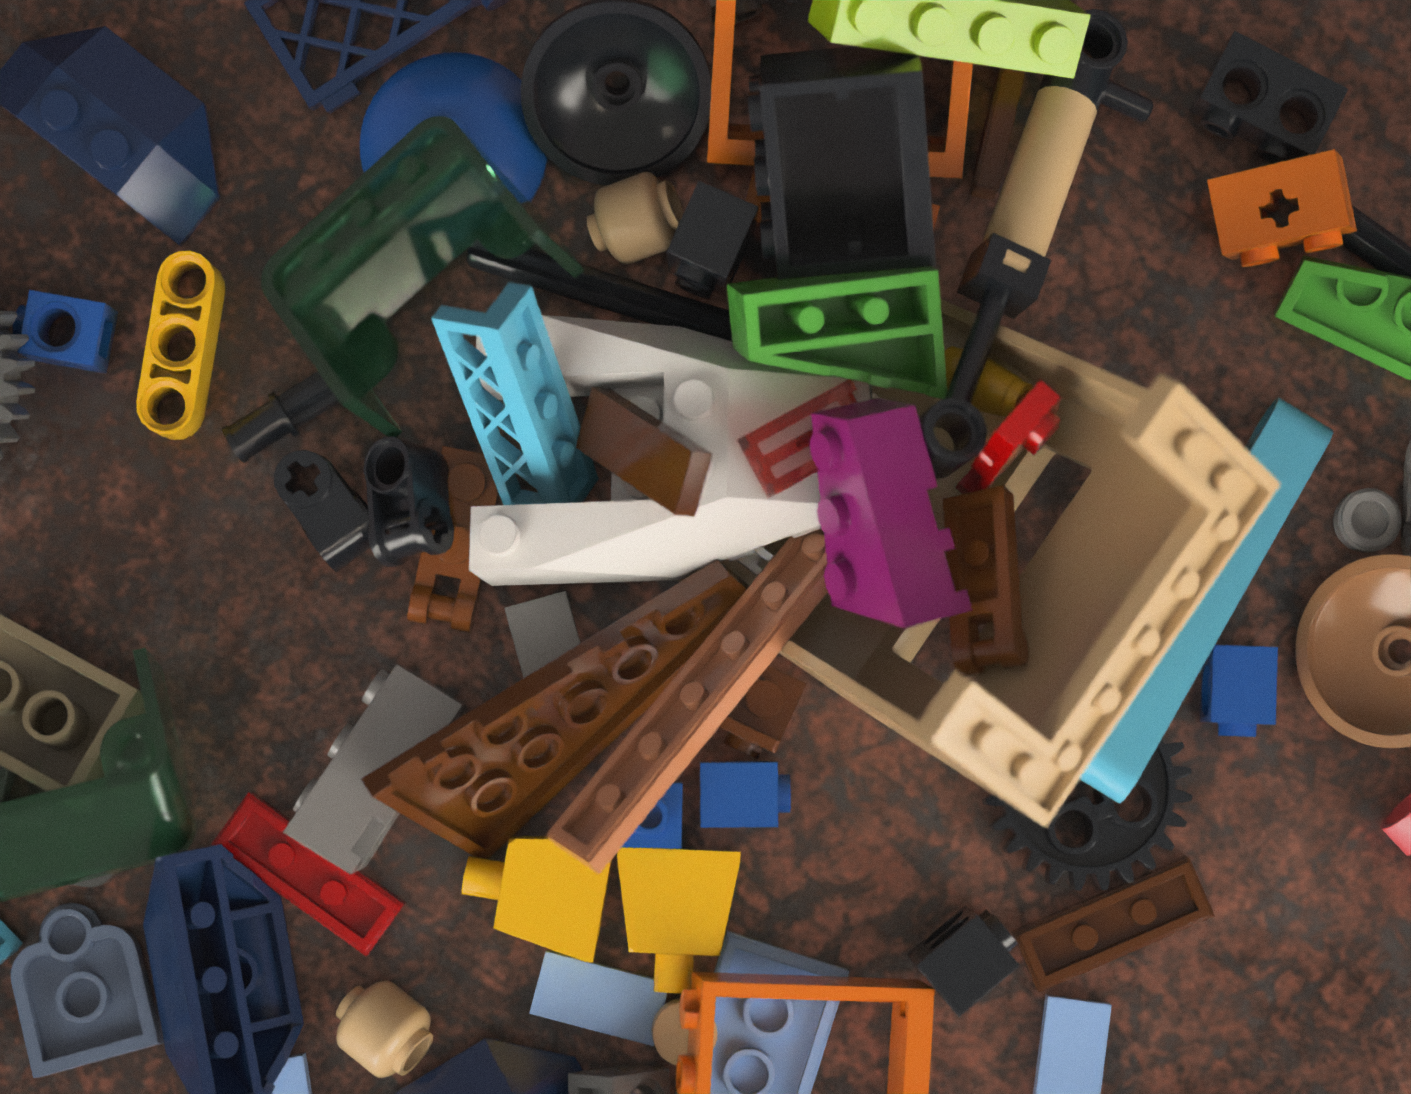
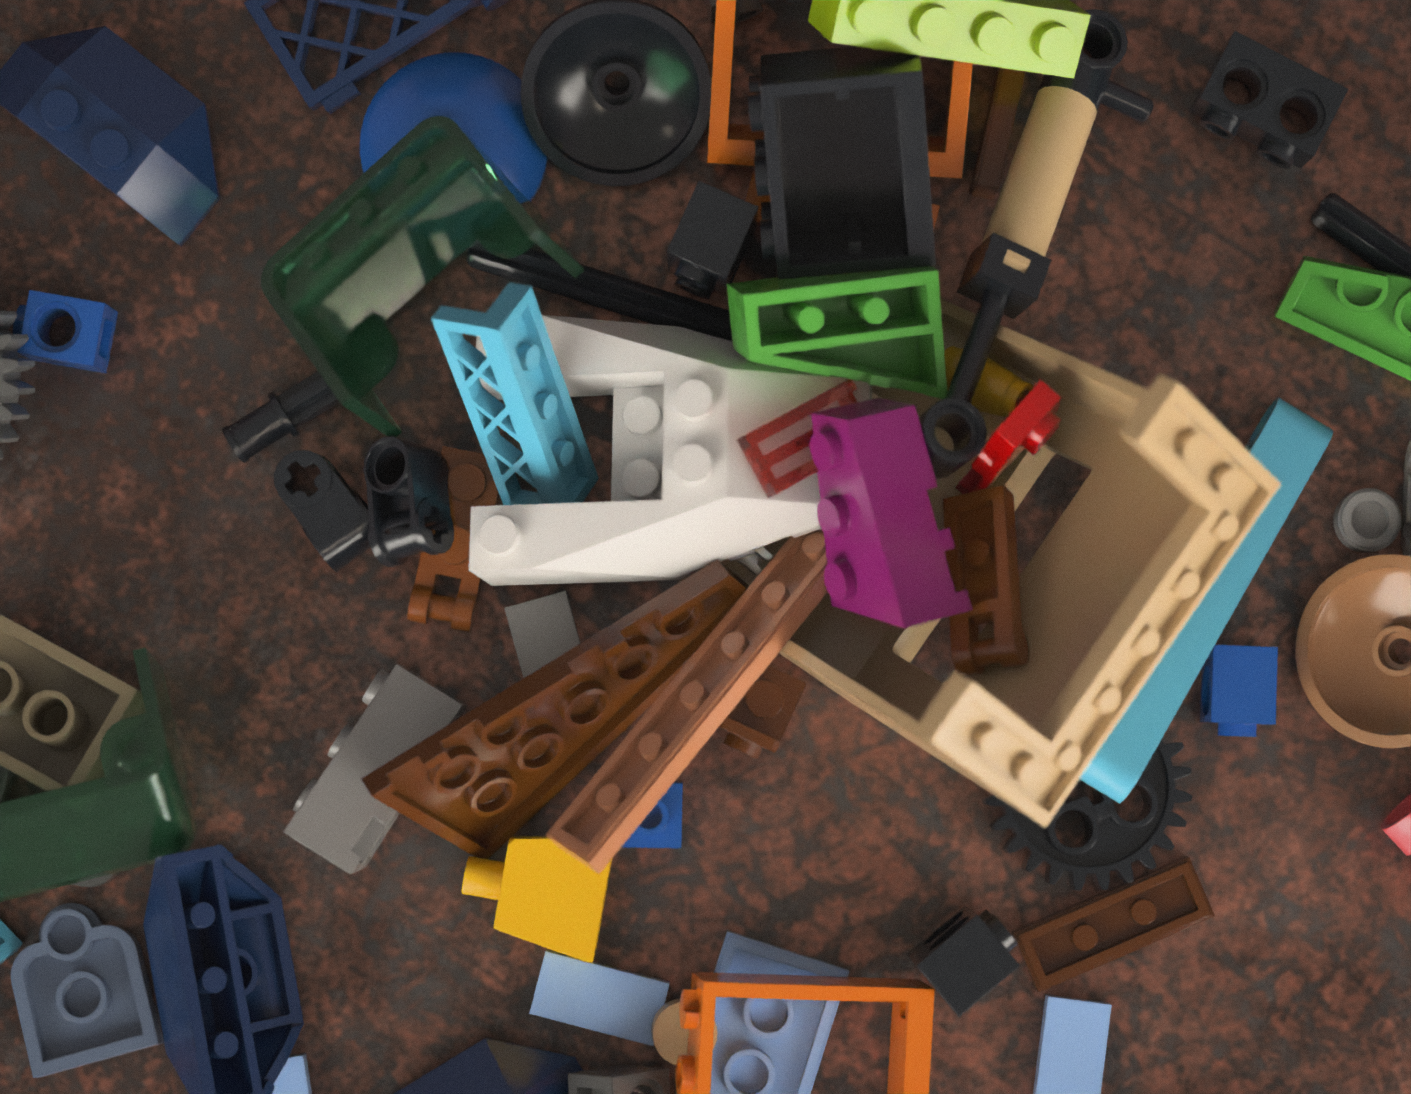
yellow beam [136,250,225,440] -> none
red tile [211,792,406,957] -> none
tan head [336,980,433,1078] -> none
reddish brown tile [576,387,712,517] -> none
tan head [587,172,684,265] -> none
yellow torso [617,847,741,993] -> none
blue brick [700,761,791,828] -> none
orange brick [1207,149,1357,267] -> none

